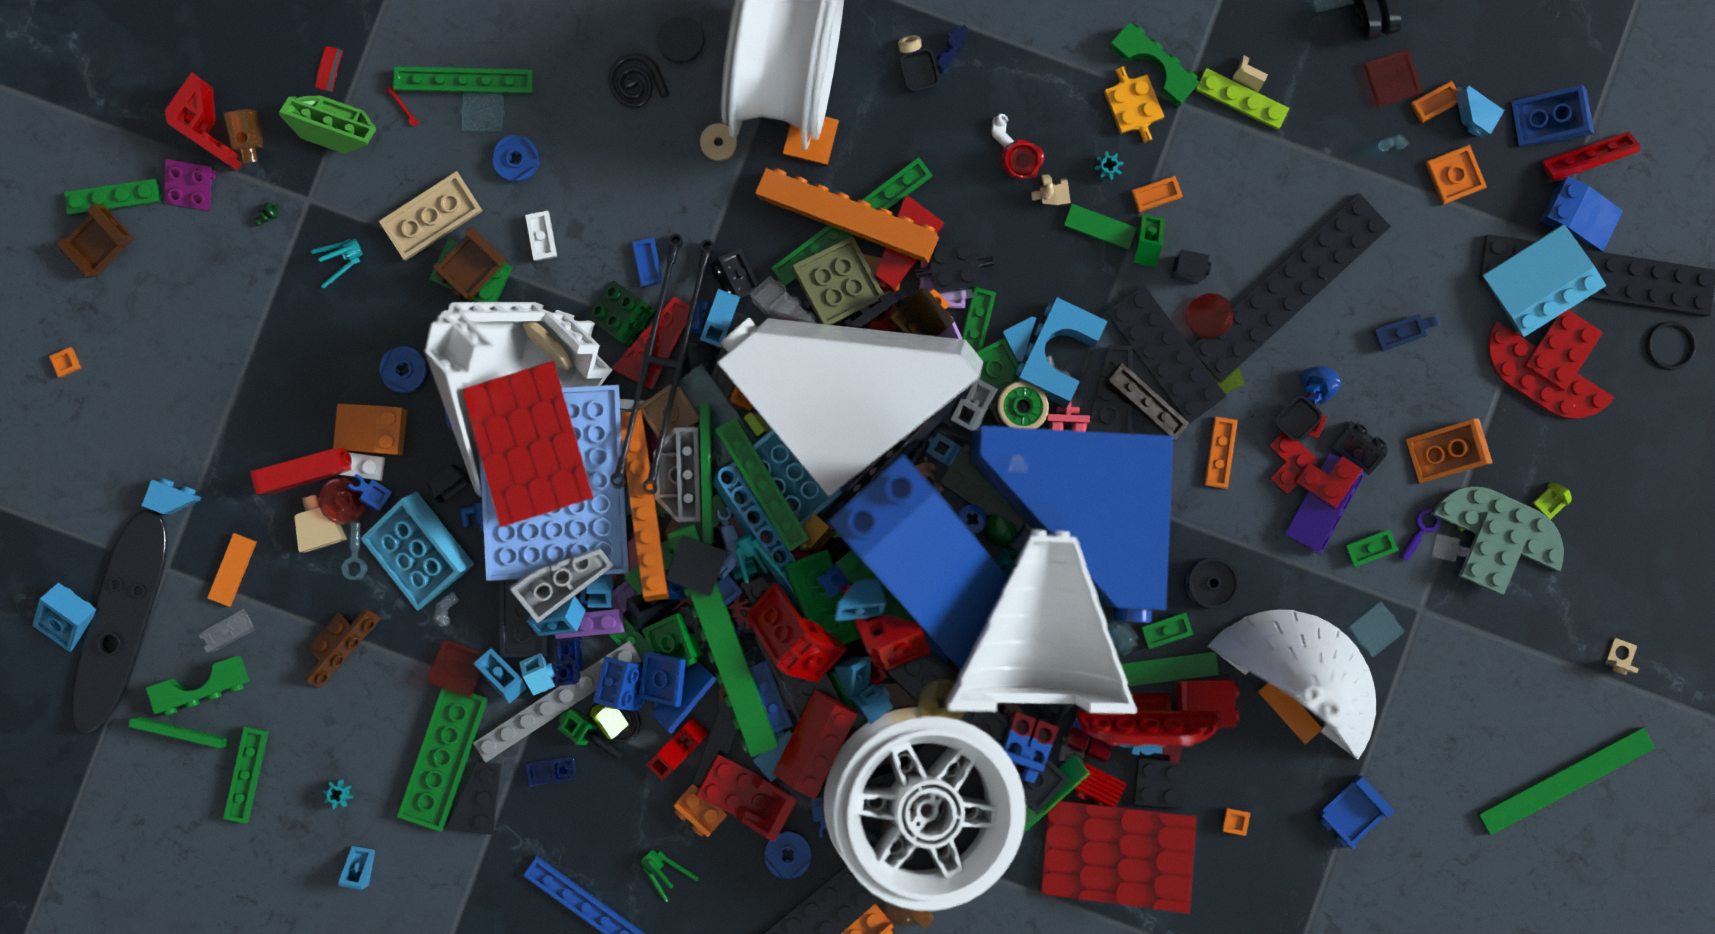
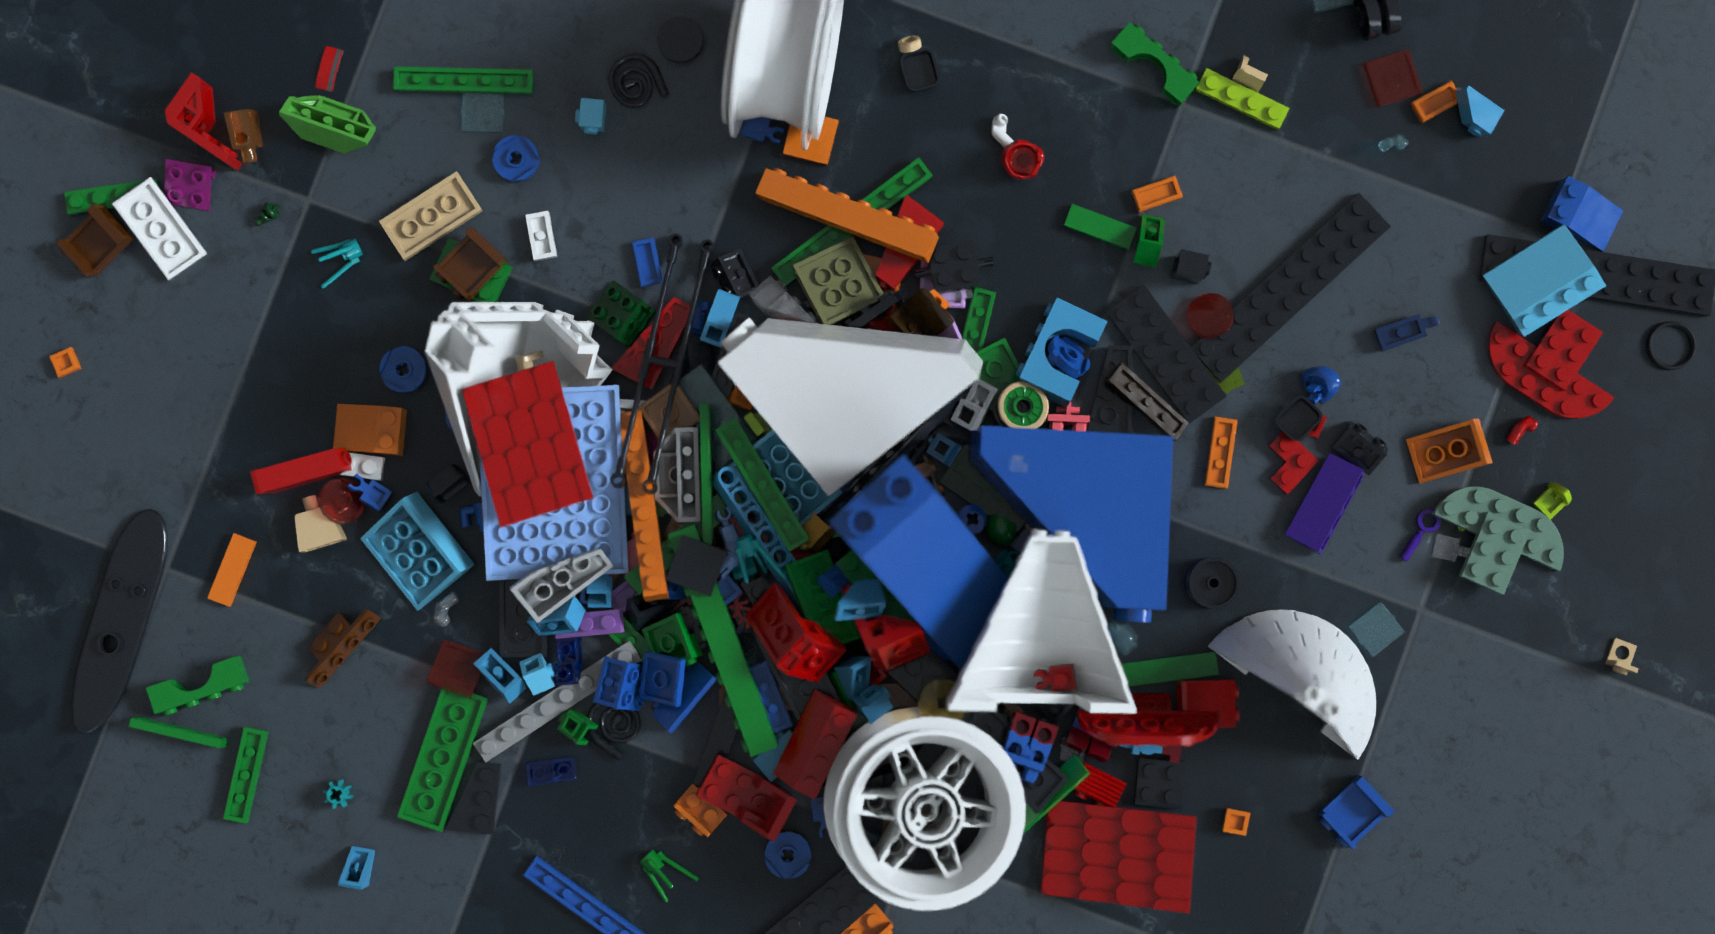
dark azure slope [32,582,96,652] -> none
dark azure slope [141,477,202,515] -> none
clear hinge [199,609,255,653] -> none
clear light blue piece [342,522,367,580] -> none
red hinge [386,85,419,126] -> none
tan tile [522,321,573,370] -> none
tile [591,704,629,739] -> none
red brick [646,717,709,781] -> none
tan piece [700,123,737,162] -> none
clear orange tile [894,905,934,929] -> none
clear blue slope [937,25,967,74] -> none
dark azure slope [1001,317,1036,364] -> none
tan piece [1031,174,1071,205] -> none
teal gear [1094,151,1124,182] -> none
light orange plate [1104,67,1164,143] -> none
green plate [1141,612,1193,649] -> none
orange tile [1257,682,1322,745] -> none
red plate [1296,456,1363,509] -> none
green plate [1345,529,1398,567] -> none
orange tile [1425,145,1487,205] -> none
green tile [1478,727,1655,835] -> none
blue slope [1511,85,1594,147] -> none
red plate [1542,131,1640,182] -> none
none -> white tile [112,177,207,280]
none -> tan tile [515,350,544,371]
none -> medium azure brick [575,98,607,135]
none -> blue plate [741,117,784,145]
none -> red plate [1033,664,1077,691]
none -> blue plate [1047,335,1090,379]
none -> red arm [1506,416,1538,445]

